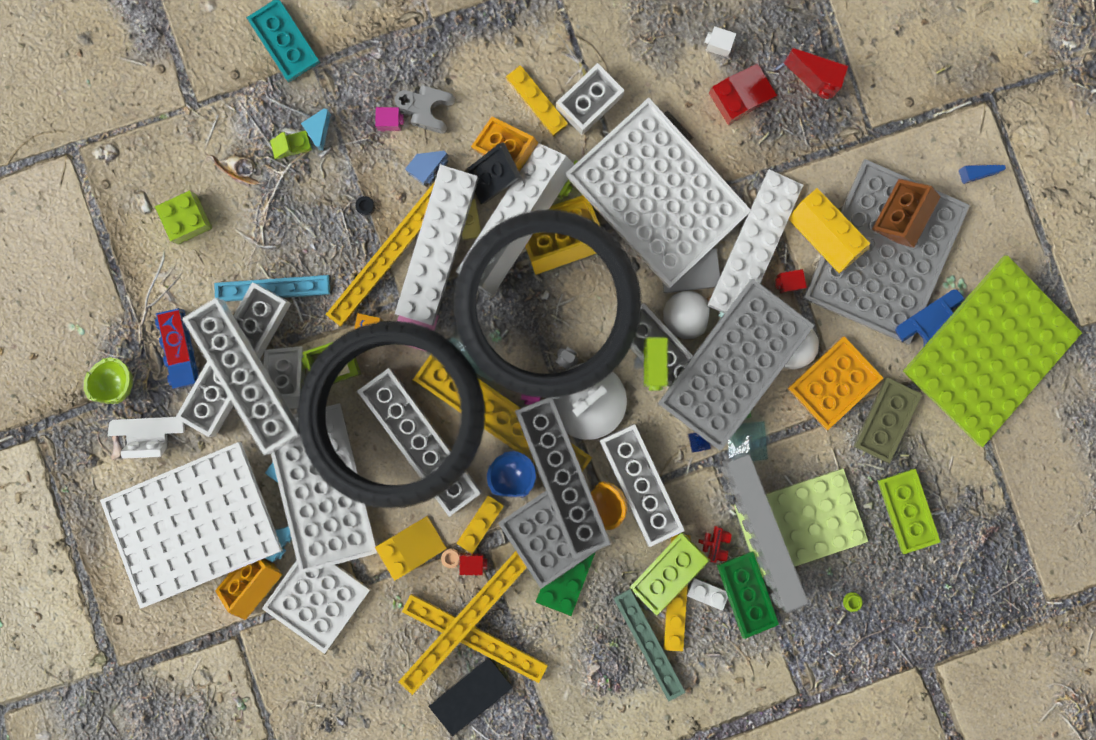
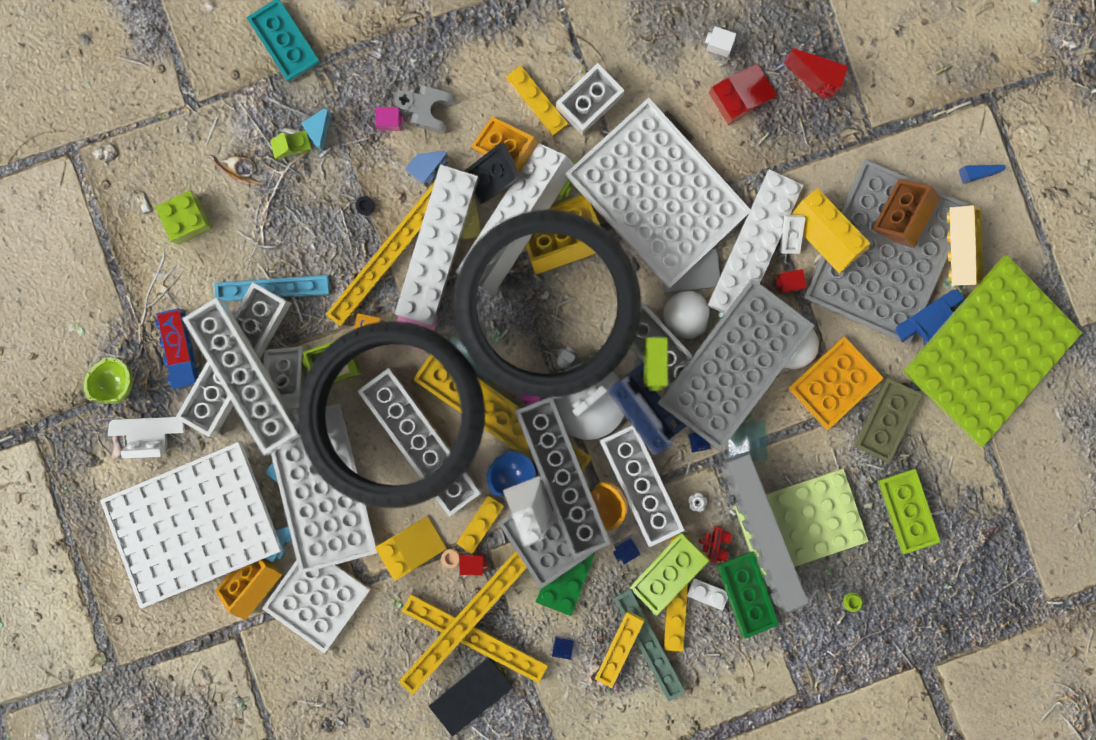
none -> white slope [503,476,552,546]
none -> clear blue plate [552,636,574,660]
none -> yellow plate [595,610,645,688]
none -> dark blue hinge [607,362,686,455]
none -> clear blue brick [613,535,641,564]
none -> white plate [688,493,707,512]
none -> white plate [779,215,805,254]
none -> slope [947,206,984,285]

